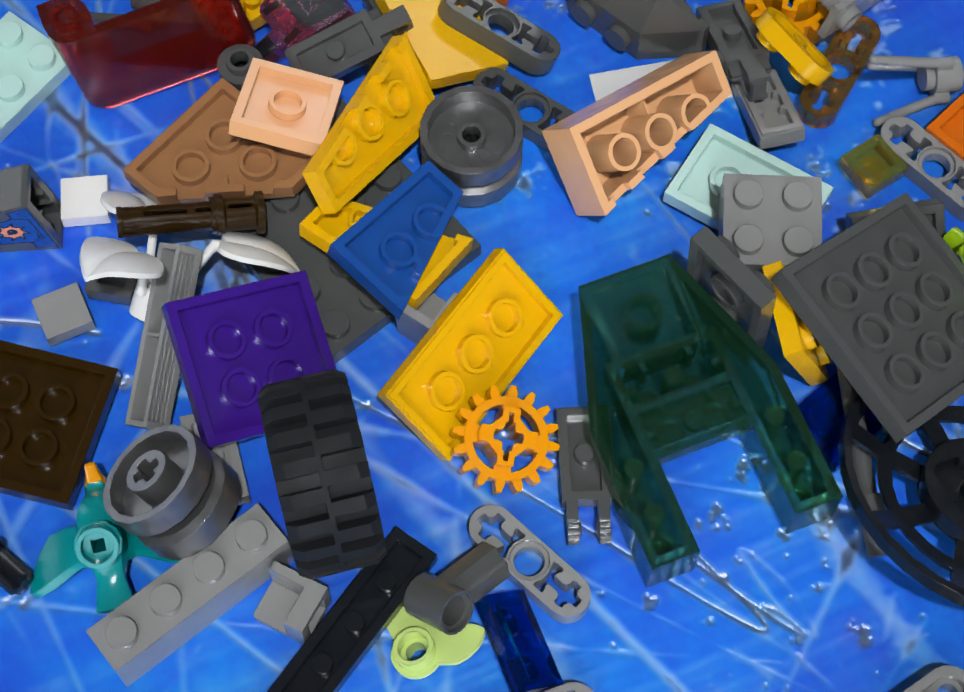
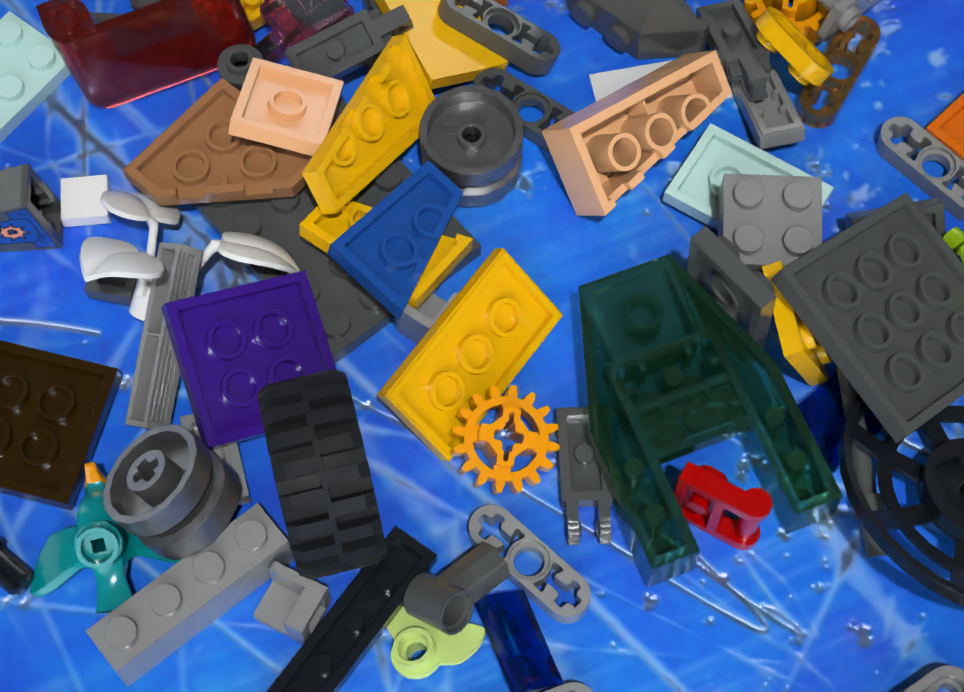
light grey tile [31,282,96,347] -> none
dark brown pin [116,191,266,238] -> none
clear yellow plate [838,134,908,199] -> none
light grey plant [867,55,964,127] -> none
none -> red plate [669,461,773,551]

